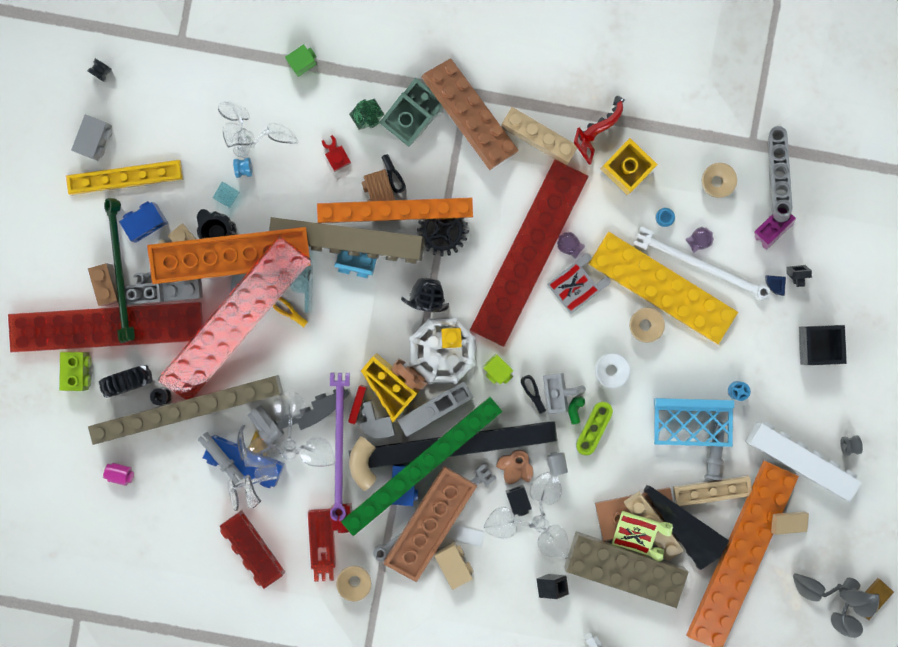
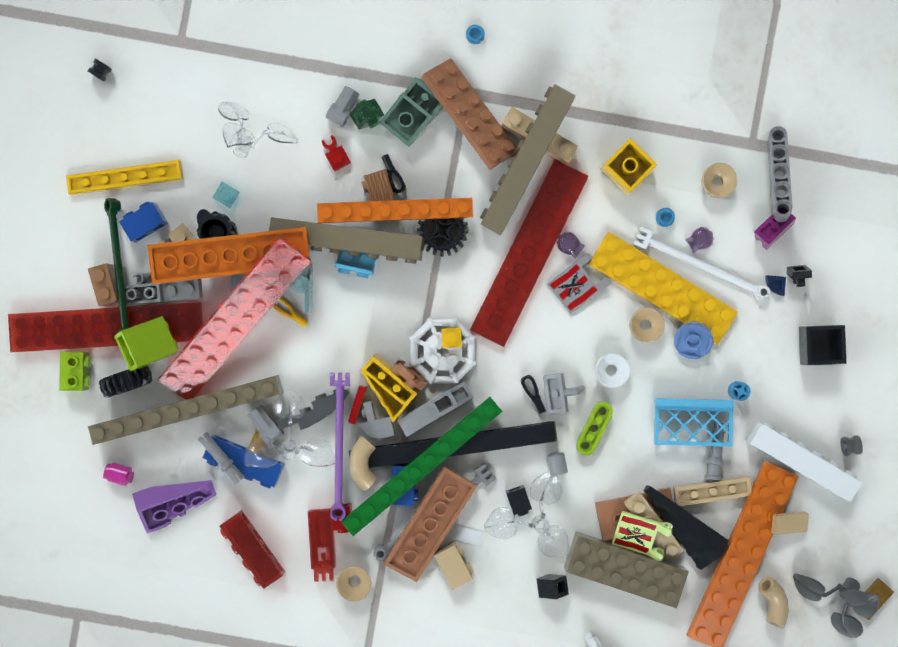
light grey brick [71,114,112,161] -> none
black bush [150,387,172,406] -> none
clear plant [228,425,278,511] -> none
dark azure wheel [233,157,253,178] -> none
bright green brick [285,44,317,77] -> none
black piece [401,278,449,312] -> none
lime brick [483,353,514,385] -> none
nougat plate [496,450,533,484] -> none
green arm [568,396,585,425] -> none
red piece [573,96,625,165] -> none
none -> lime brick [114,316,179,372]
none -> medium lavender wedge [132,480,217,534]
none -> light grey piece [326,86,360,127]
none -> dark azure plate [466,25,485,45]
none -> dark tan brick [480,84,576,235]
none -> medium blue tile [674,321,713,359]
none -> tan cylinder [758,577,789,629]

